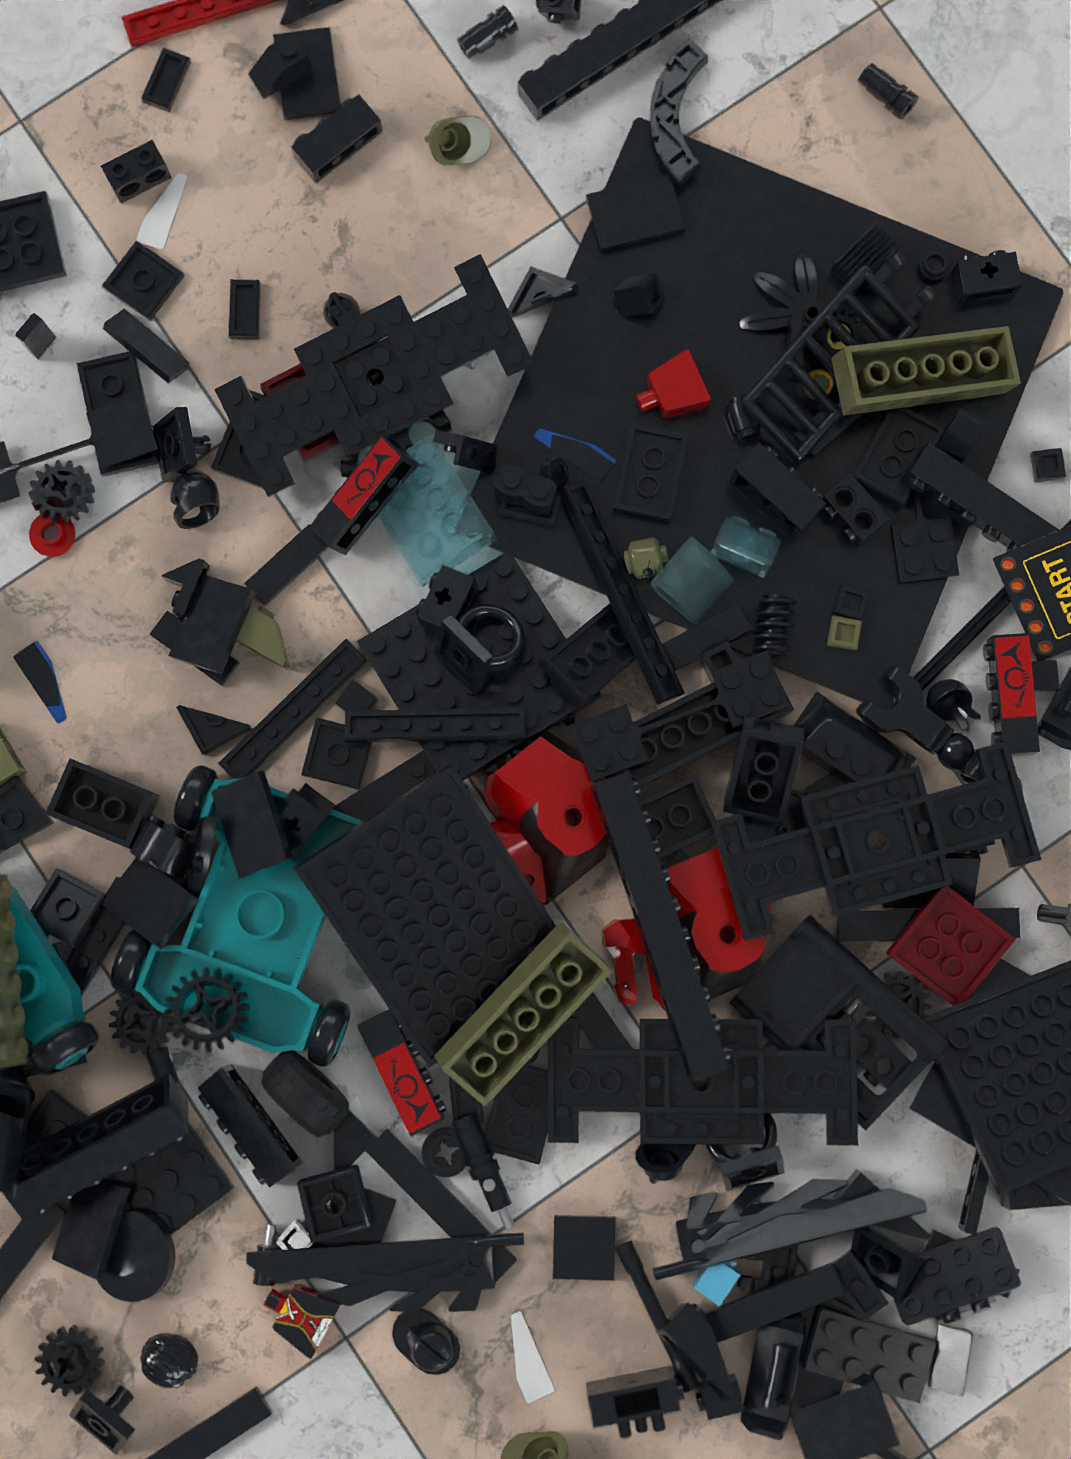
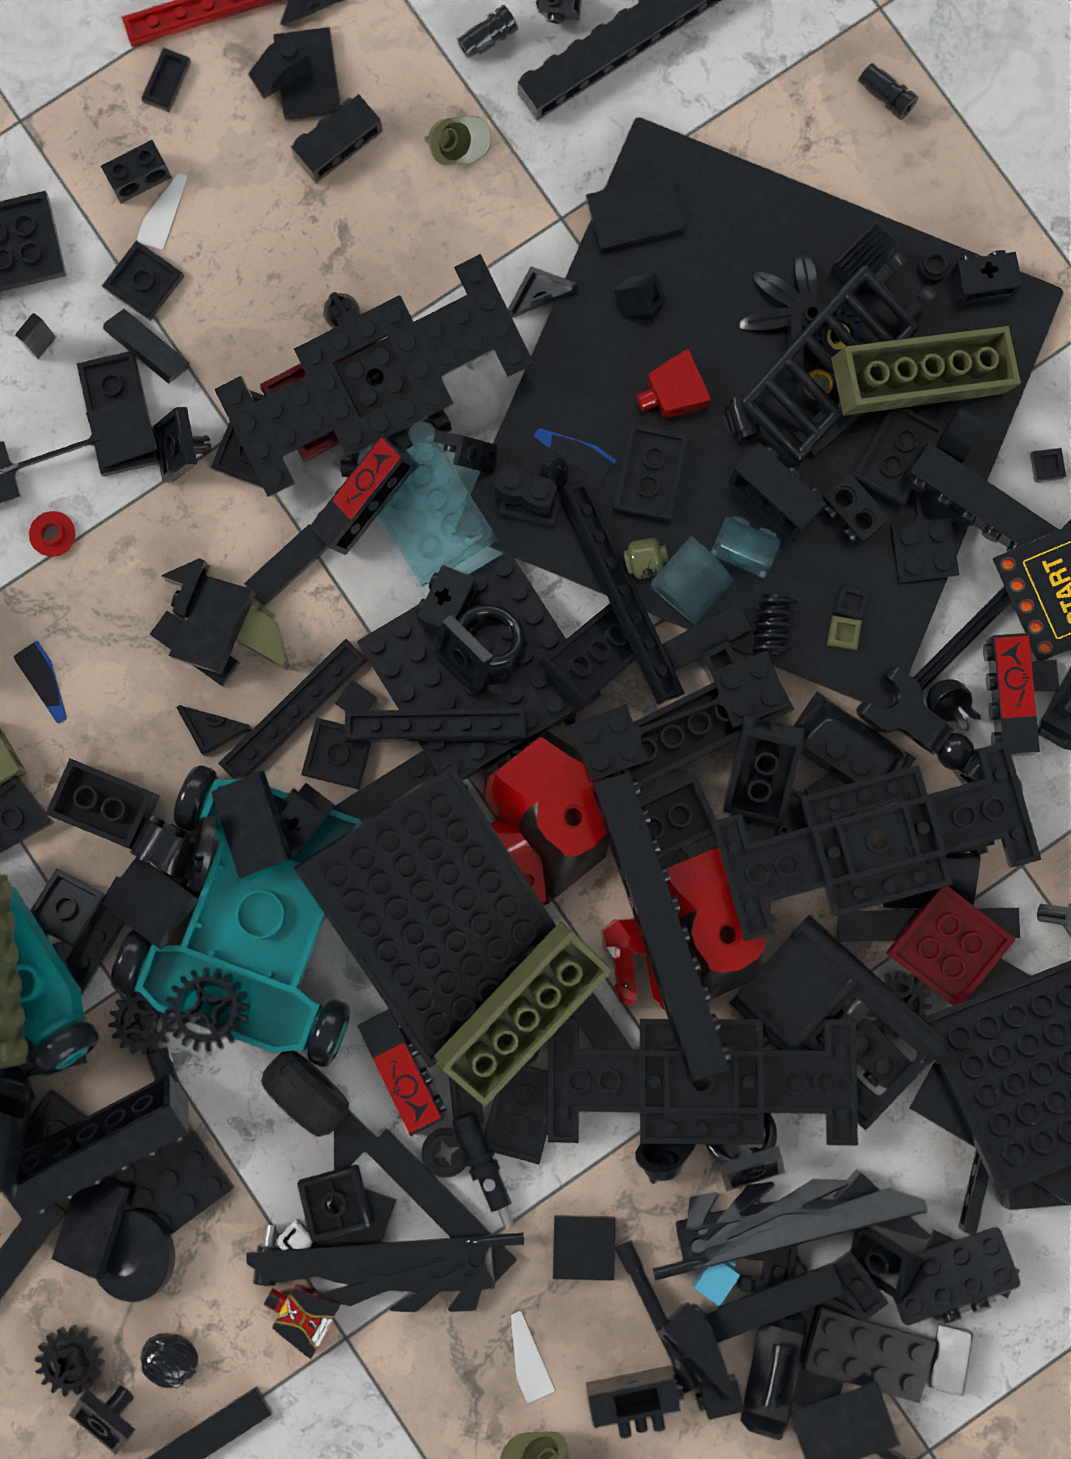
black gear [28,460,96,524] -> none
black helmet [170,471,220,529] -> none
black slope [197,1064,303,1188] -> none
black tile [228,279,261,339] -> none
black piece [392,1308,460,1375] -> none
black tile [650,39,708,186] -> none

